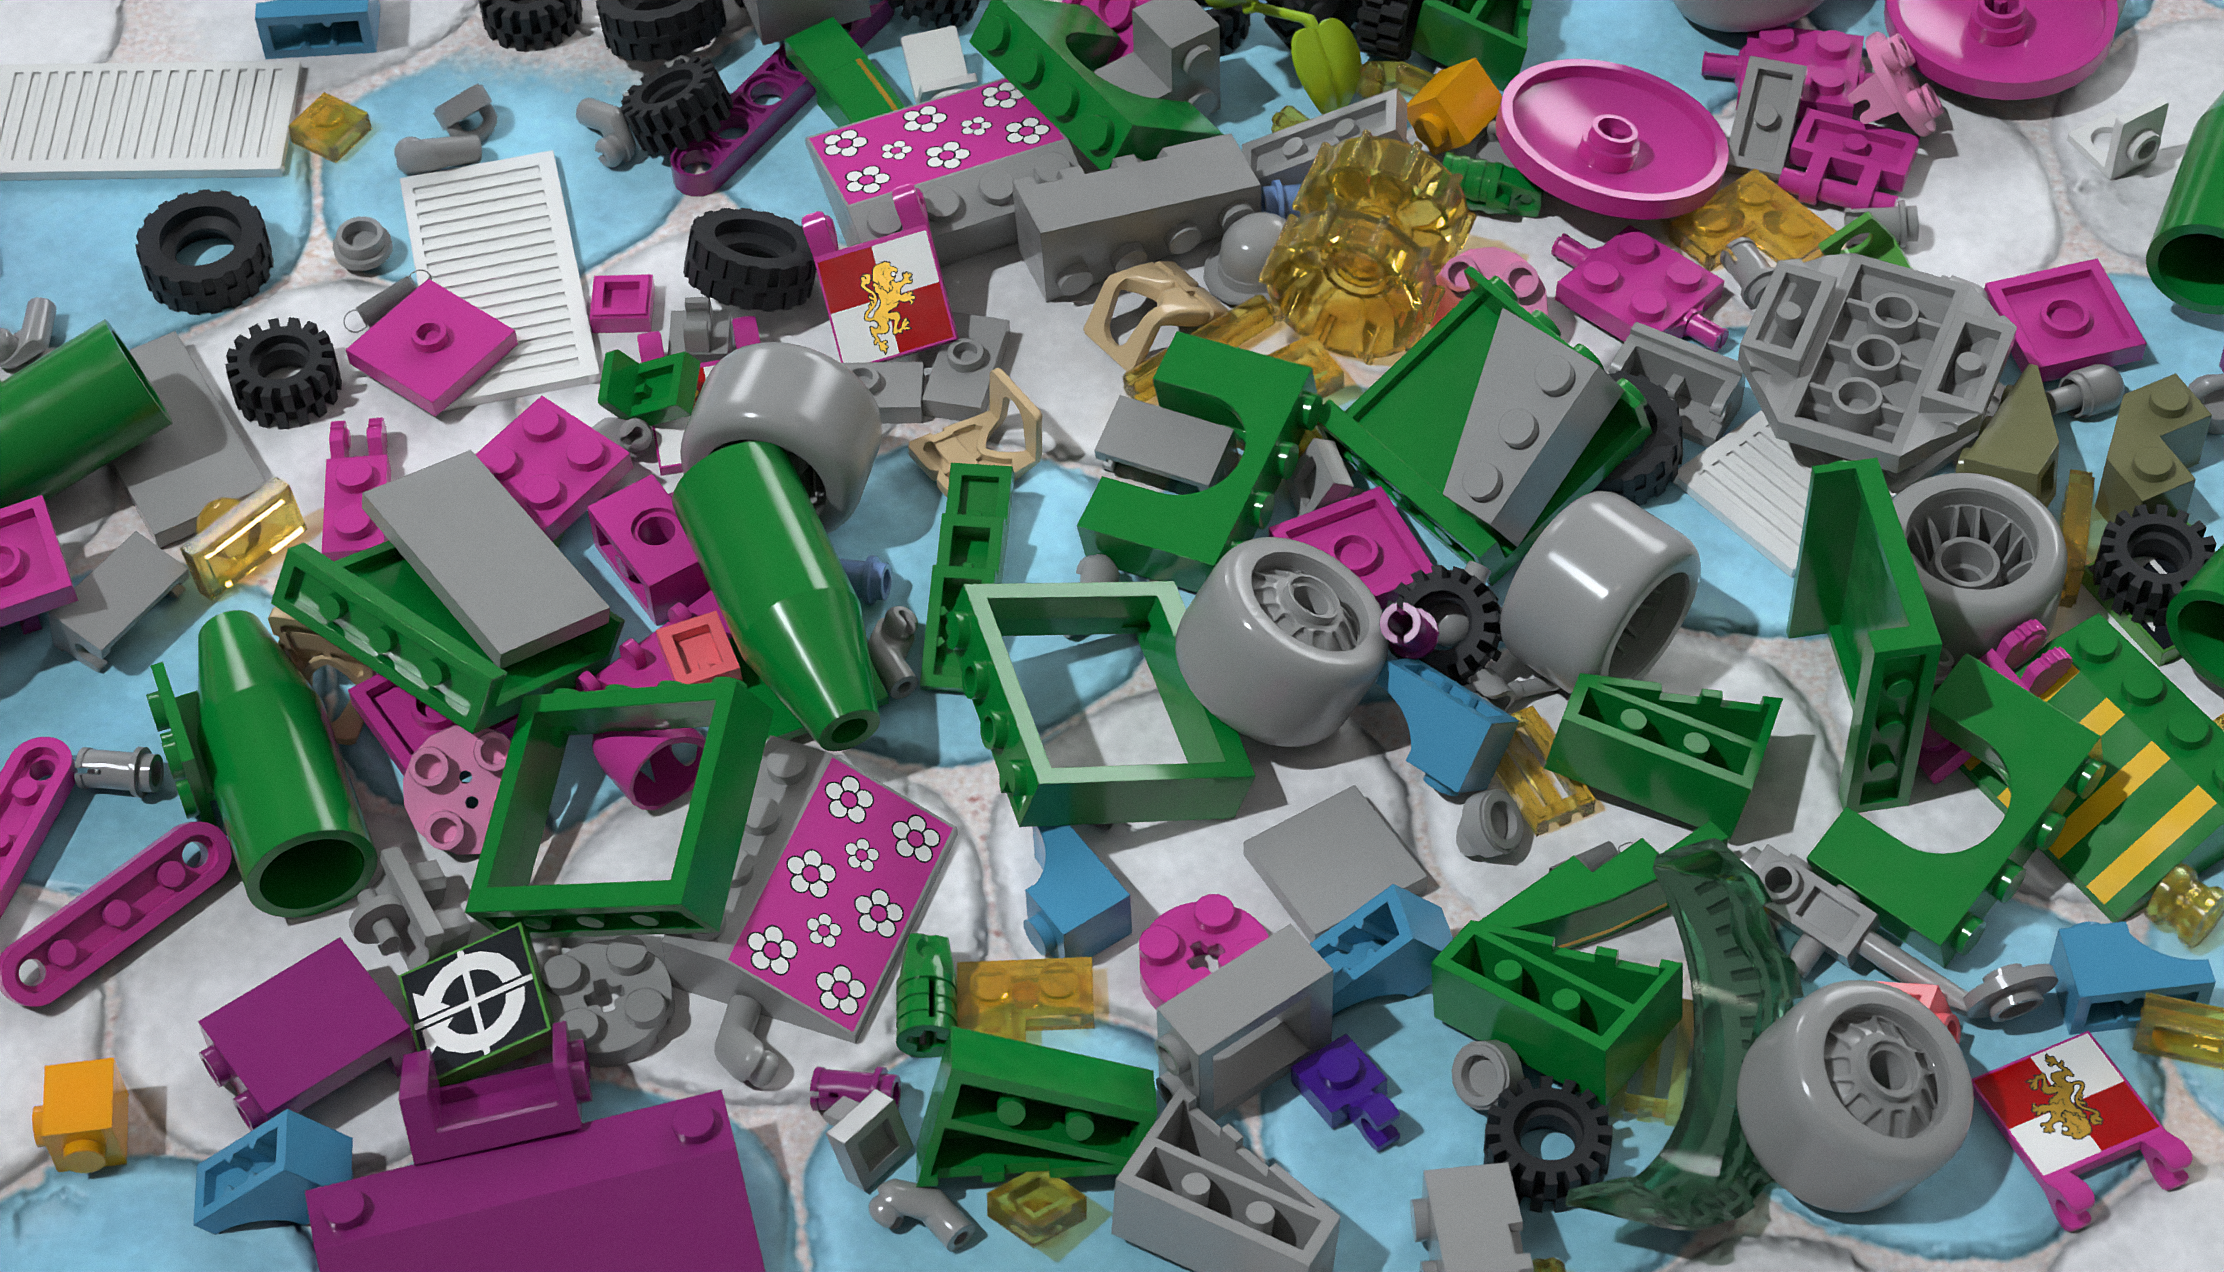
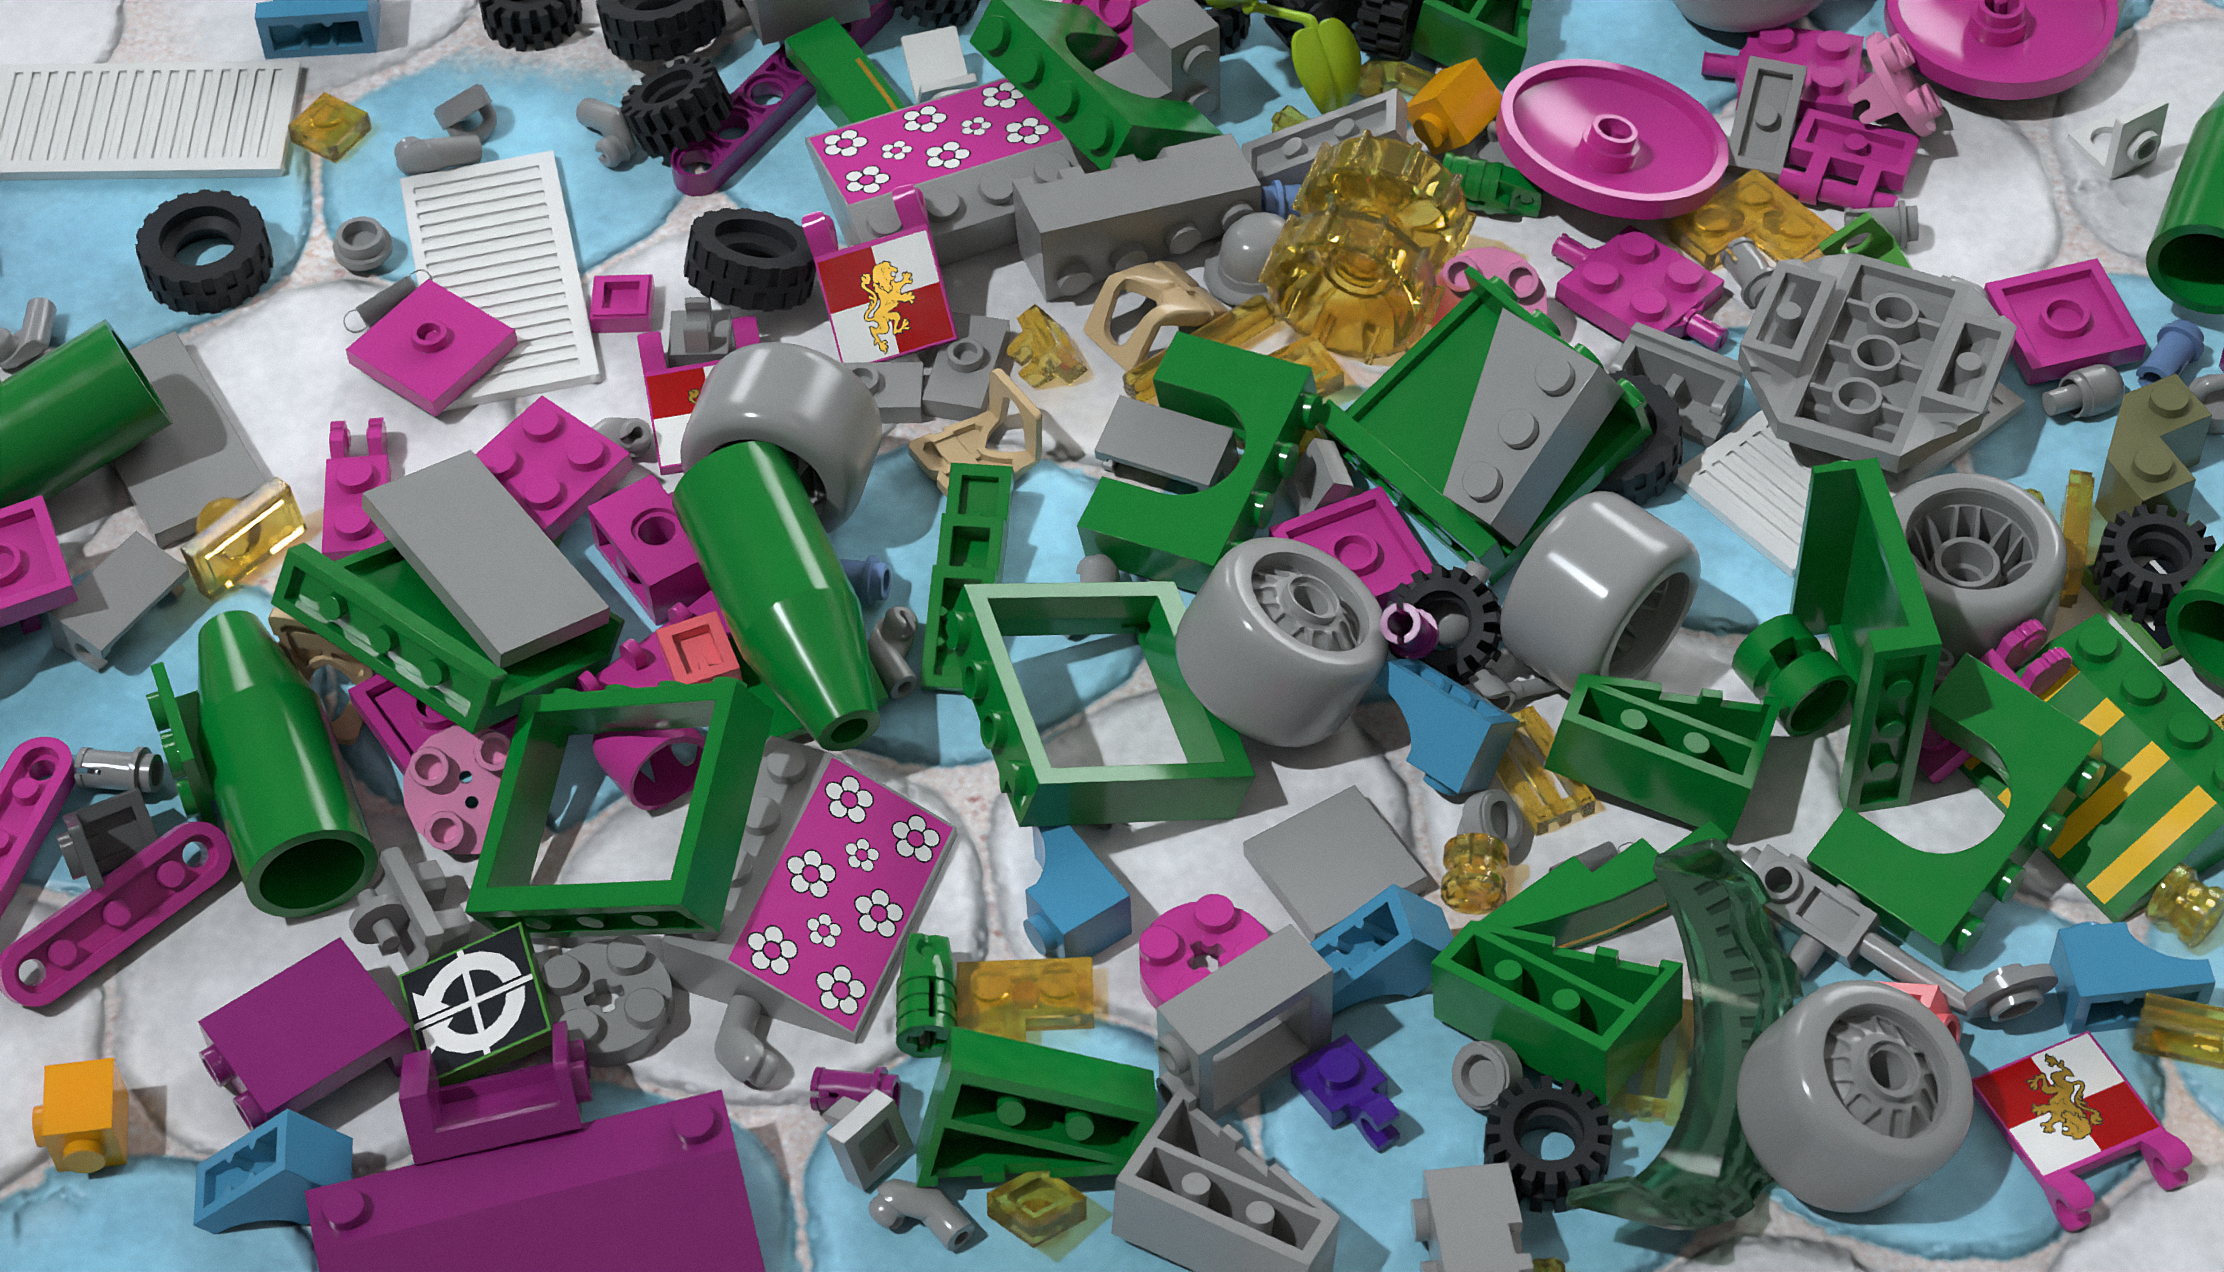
black tyre [225,317,342,430] -> none
green bracket [598,349,701,426] -> none
olive slope [1955,364,2059,508] -> none
none -> dark grey bracket [56,787,158,891]
none -> clear yellow tile [1007,304,1088,388]
none -> clear yellow wheel [1440,833,1509,915]
none -> green wheel [1732,614,1854,737]
none -> medium blue pin [2136,319,2204,387]

